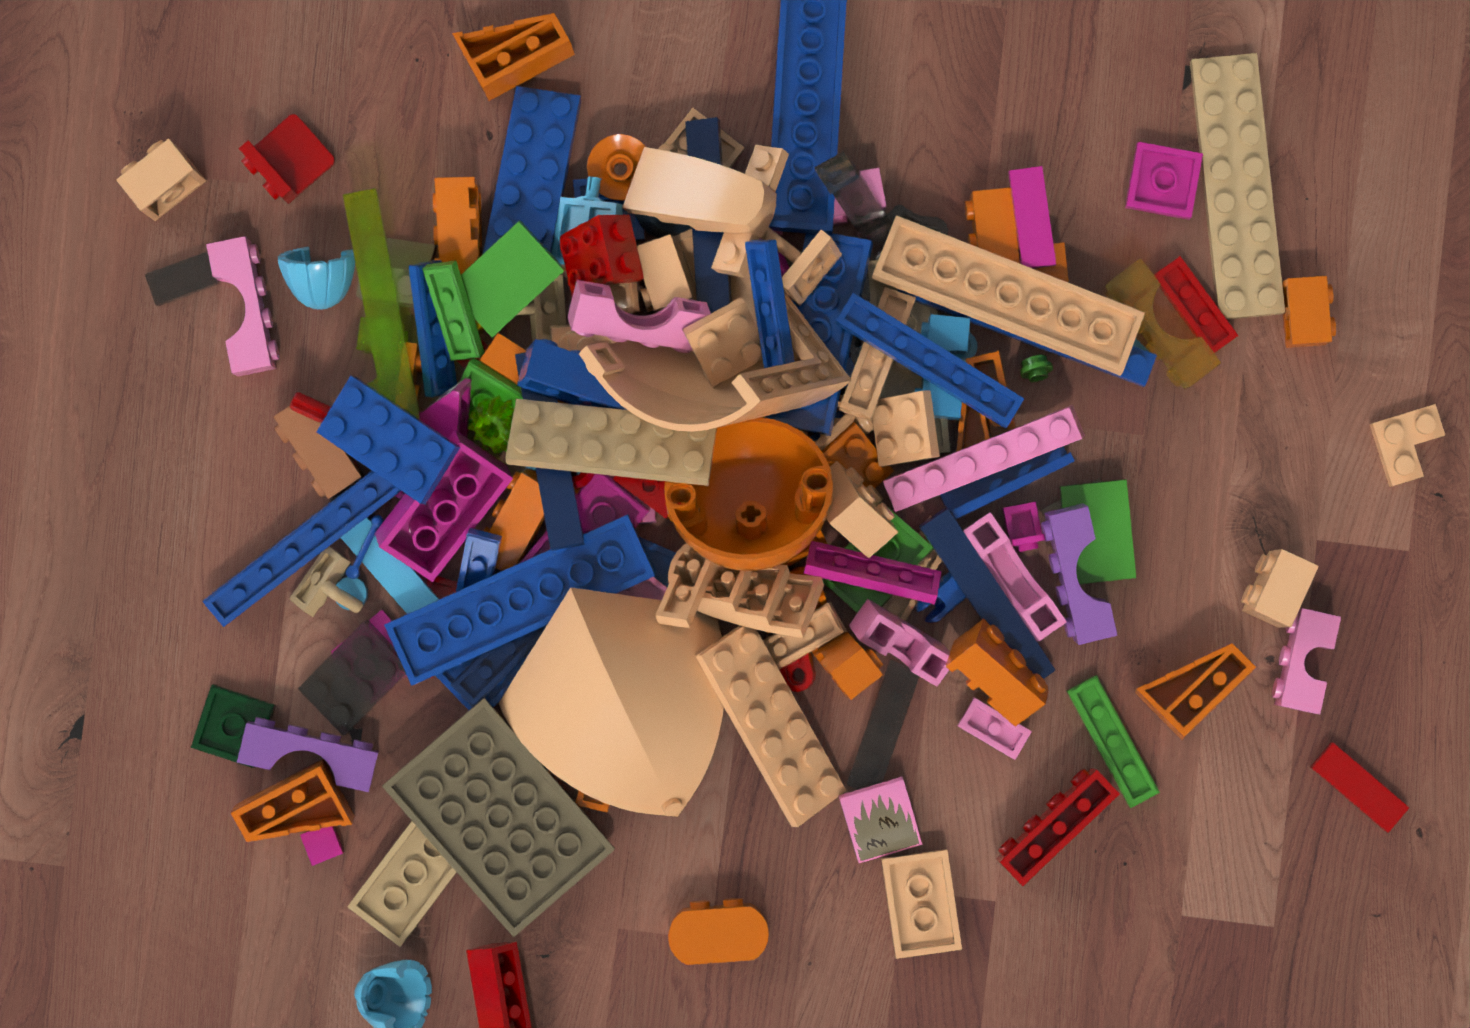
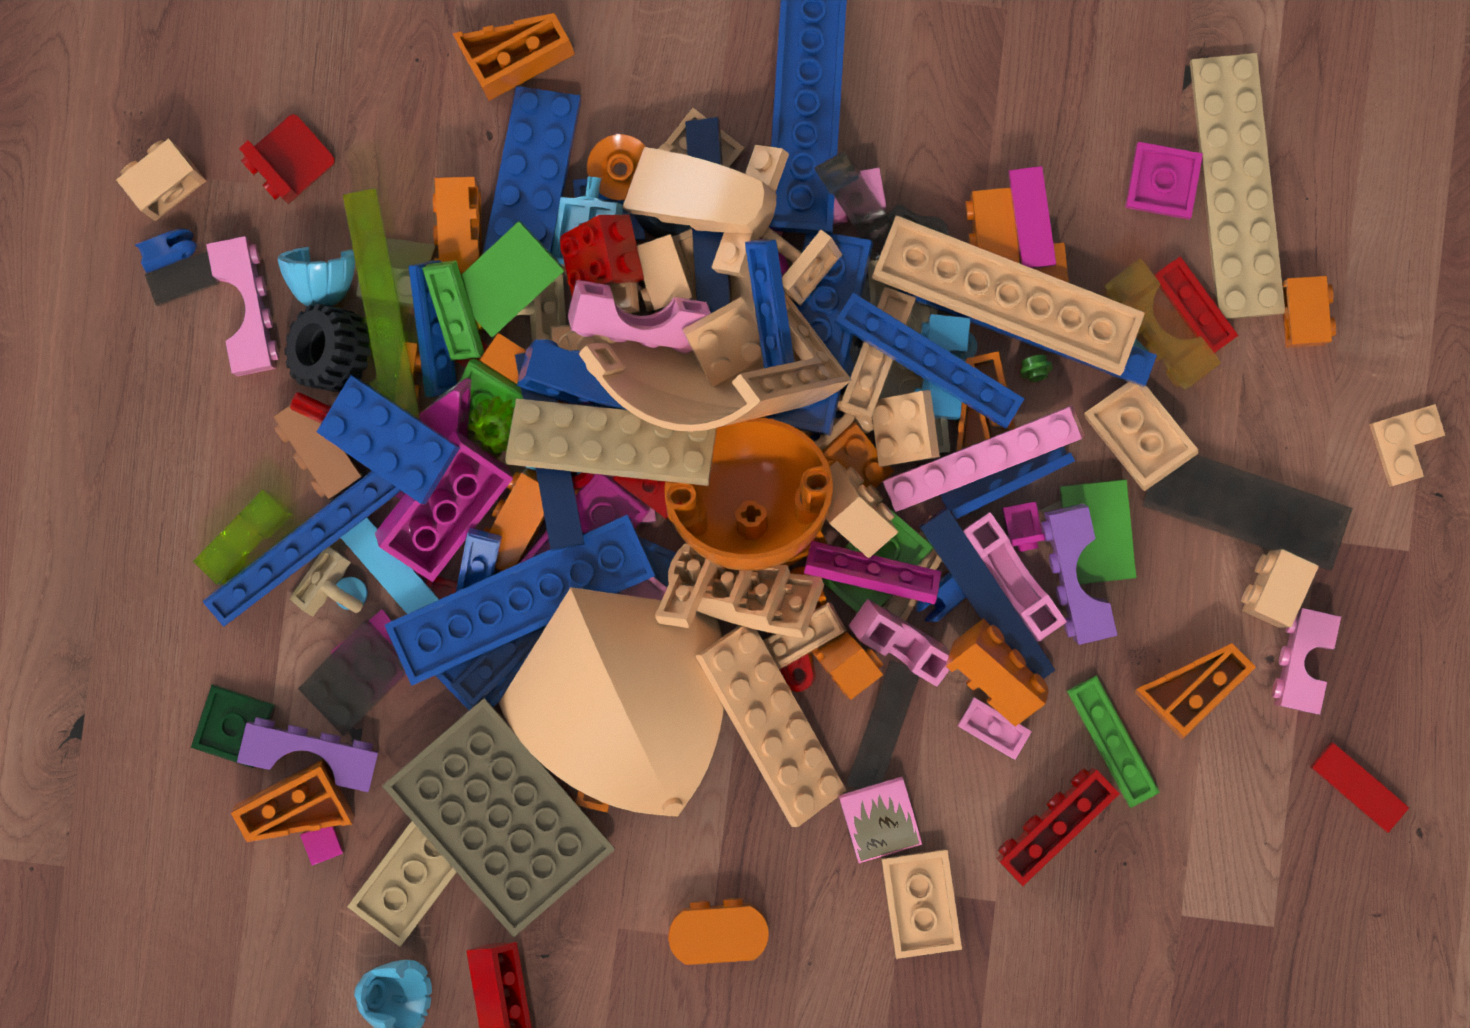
blue hinge [346,515,384,579] -> none
none -> blue piece [135,228,197,273]
none -> clear neon green arch [193,489,293,585]
none -> black tyre [284,304,371,392]
none -> light nougat plate [1084,382,1198,491]
none -> clear smoke plate [1141,455,1353,571]

